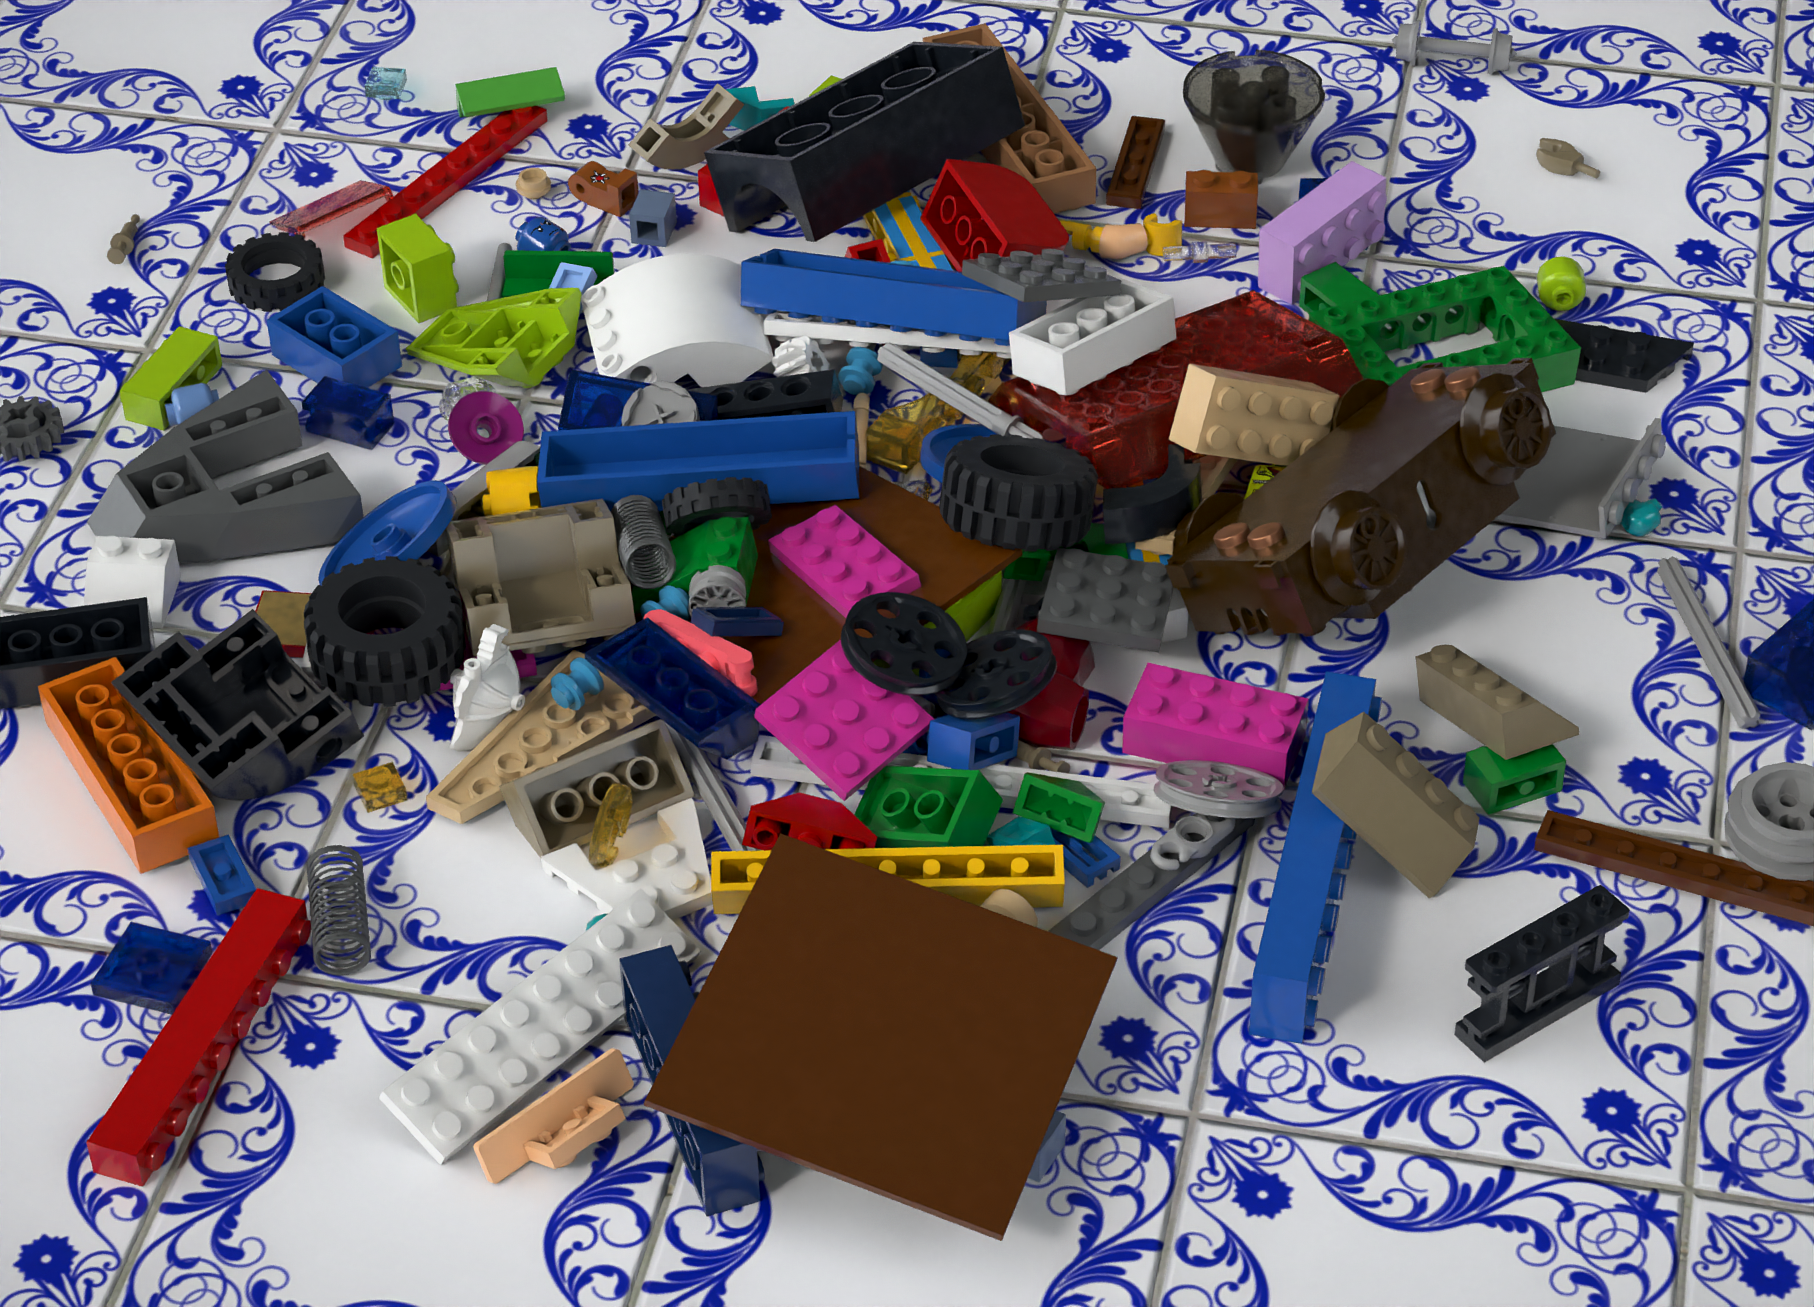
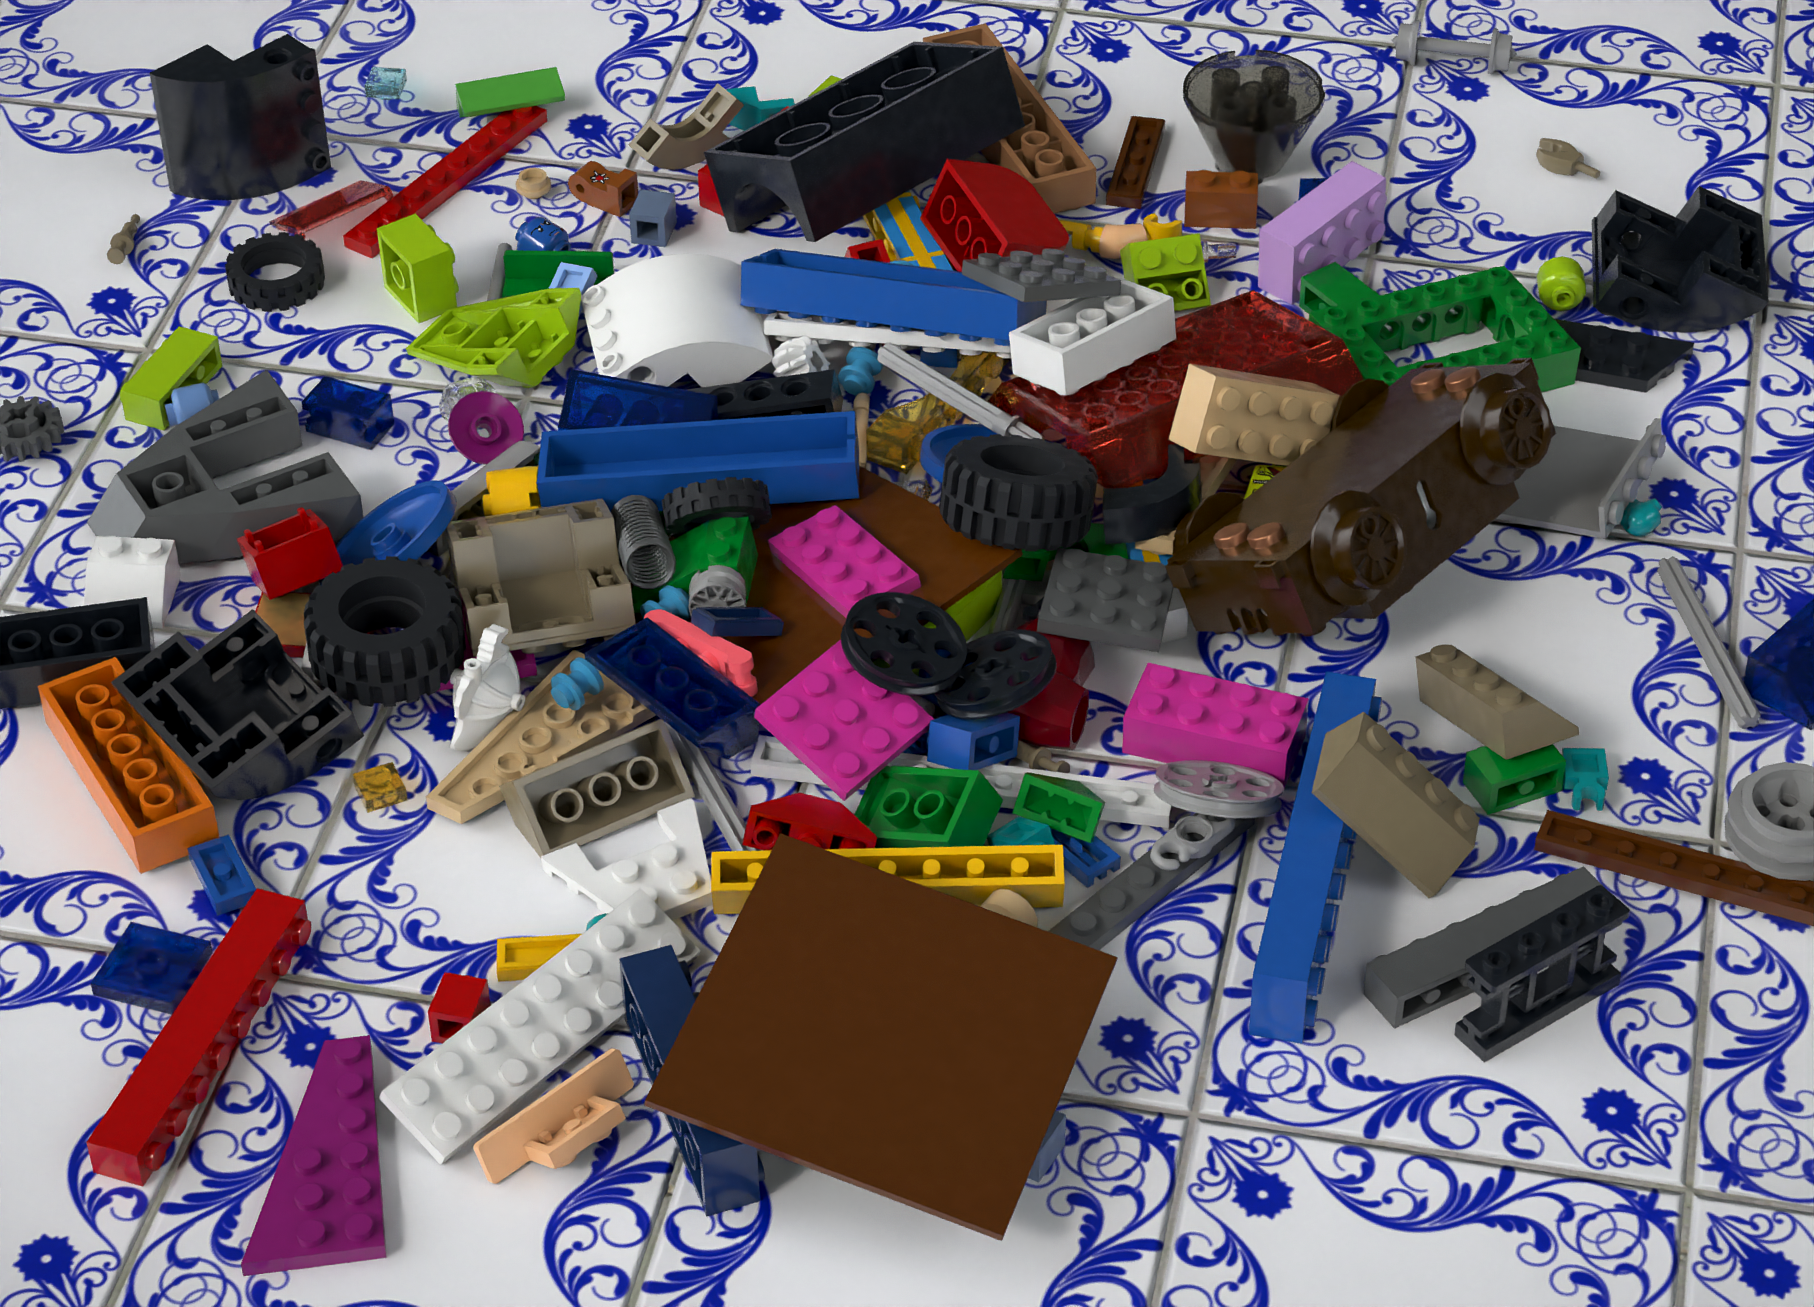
blue brick [267,286,402,401] -> none
dark grey piece [307,845,371,976] -> none
clear yellow tile [589,782,633,868] -> none
light grey tile [621,381,700,426] -> none
none -> black slope [150,34,331,200]
none -> red container [237,507,343,600]
none -> magenta wing [241,1035,387,1276]
none -> red brick [428,972,491,1044]
none -> yellow tile [497,934,582,982]
none -> lime slope [1120,233,1211,311]
none -> dark grey brick [1363,866,1604,1029]
none -> teal plate [1561,748,1609,811]
none -> black slope [1591,186,1769,333]

